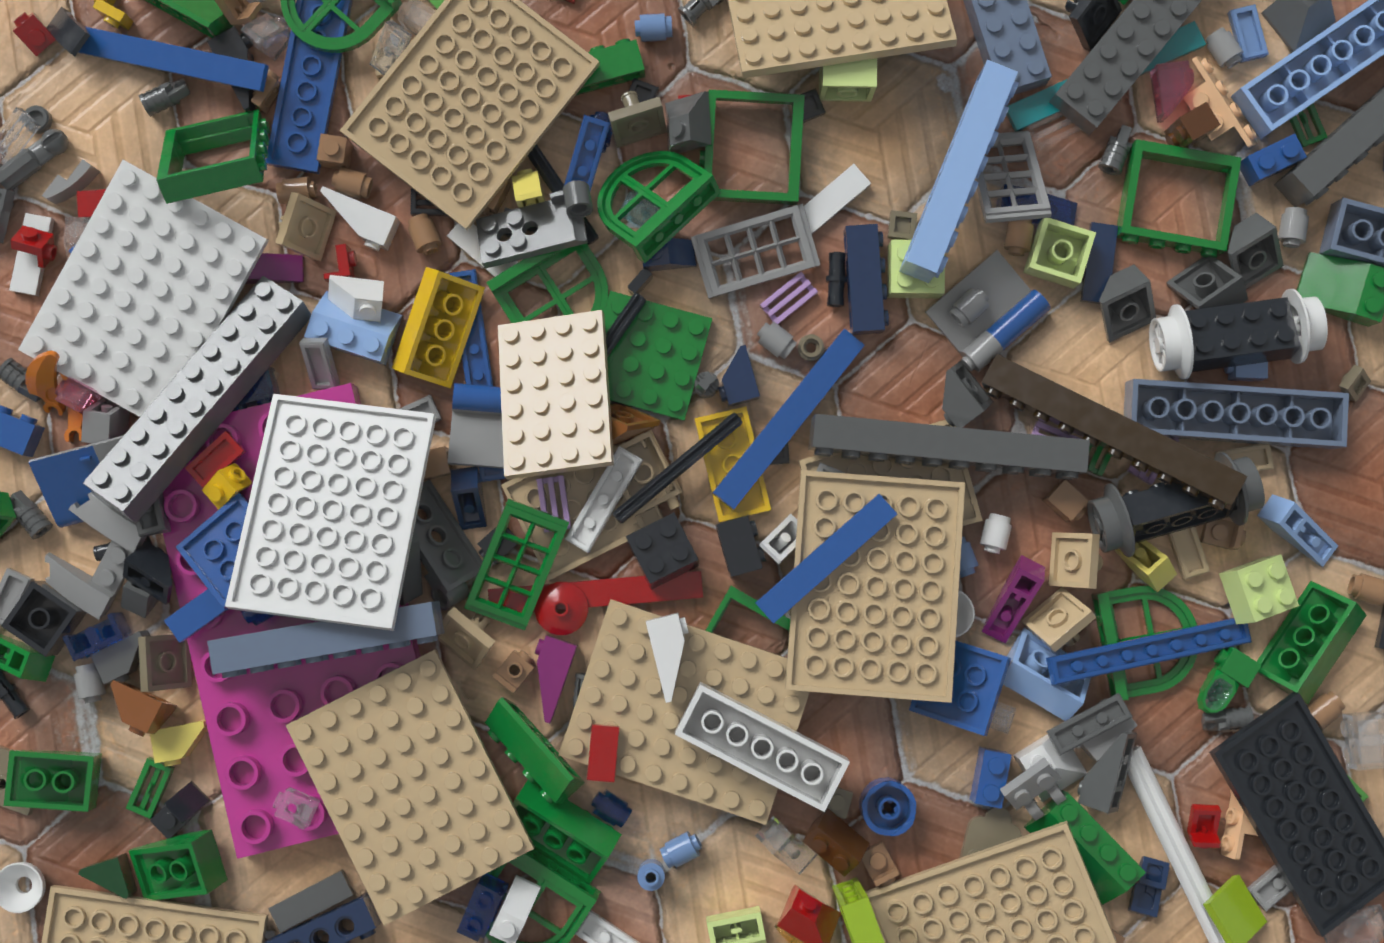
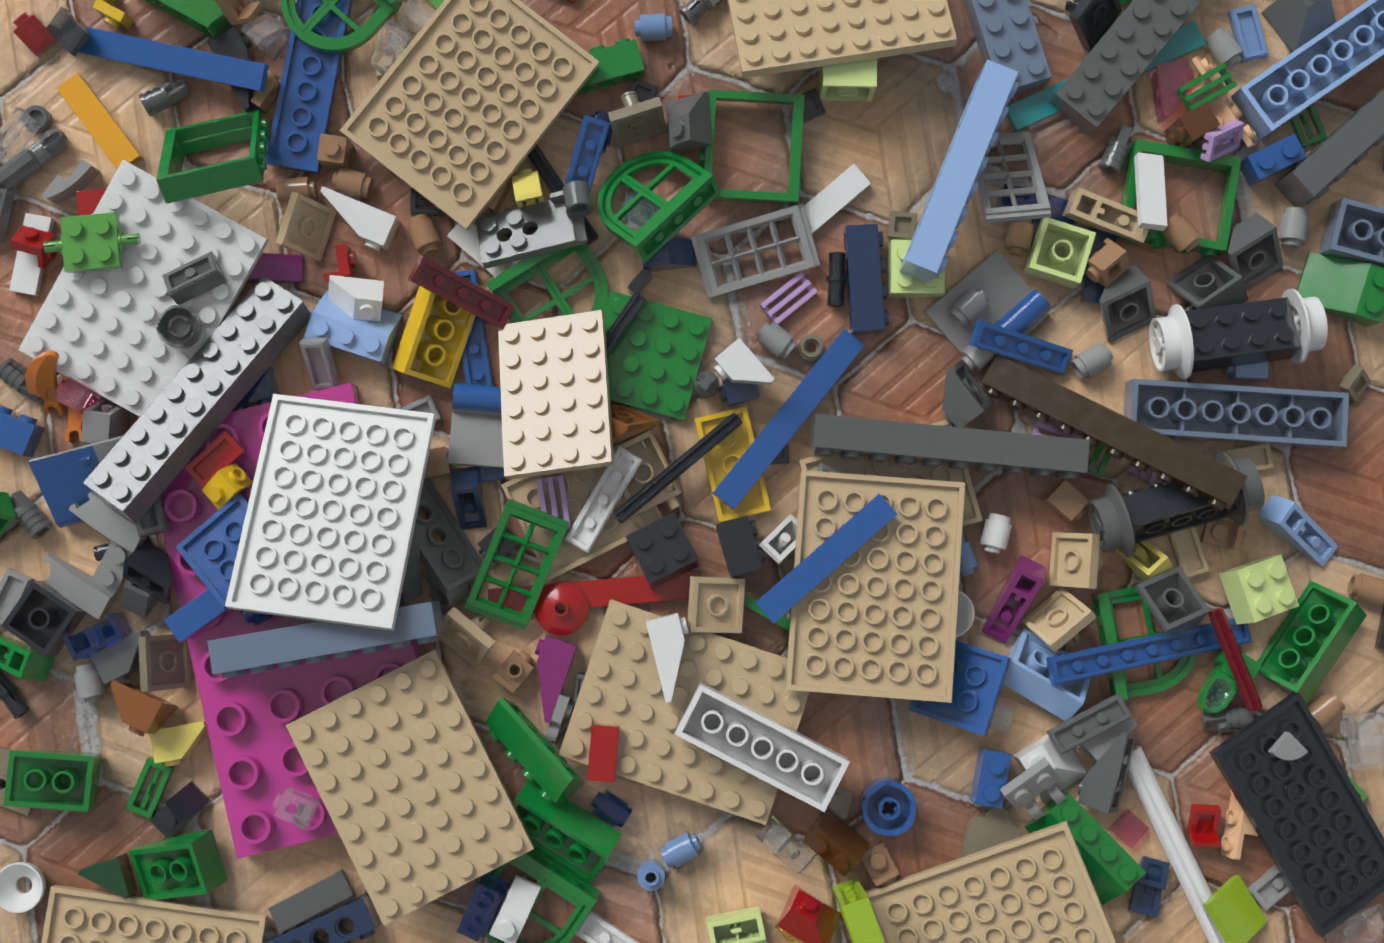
none -> bright green plate [43,212,141,273]
none -> light orange tile [56,73,143,169]
none -> dark grey hair [156,305,202,349]
none -> dark grey slope [162,251,226,305]
none -> dark red plate [408,255,515,329]
none -> light grey plate [545,693,574,742]
none -> tan tile [687,576,745,633]
none -> white slope [714,338,774,385]
none -> blue tile [969,319,1073,375]
none -> tan slope [1062,187,1149,243]
none -> light grey brick [1071,343,1113,380]
none -> medium nougat brick [1086,238,1130,288]
none -> clear pink tile [1109,809,1149,848]
none -> white tile [1134,152,1168,231]
none -> dark grey slope [1135,566,1210,634]
none -> medium nougat brick [1162,212,1200,253]
none -> green tile [1176,63,1238,112]
none -> lavender tile [1200,120,1244,162]
none -> dark red axle [1208,608,1263,712]
none -> light grey tile [1268,732,1308,760]

